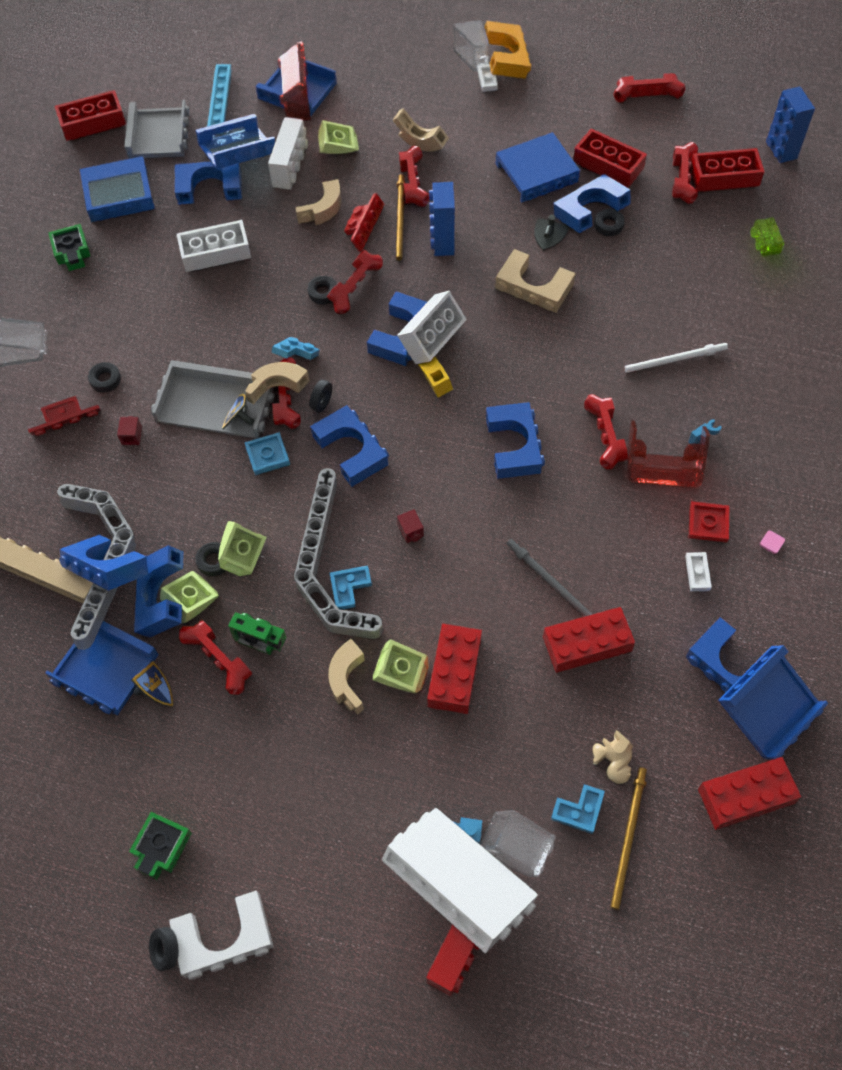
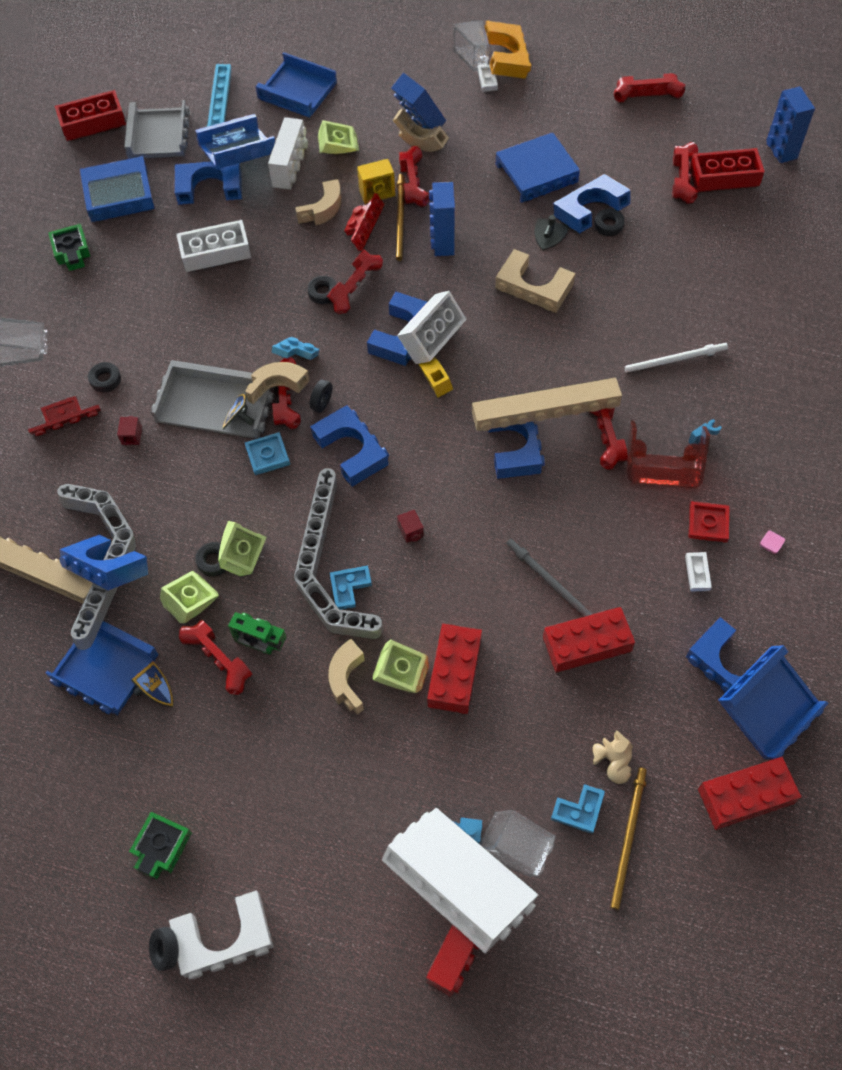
blue arch [134,545,183,637] -> none
clear red windscreen [278,41,311,121] -> none
red brick [573,128,647,188] -> none
clear neon green brick [751,218,785,257] -> none
none -> yellow brick [357,159,395,204]
none -> blue brick [391,73,447,129]
none -> tan brick [472,378,622,431]

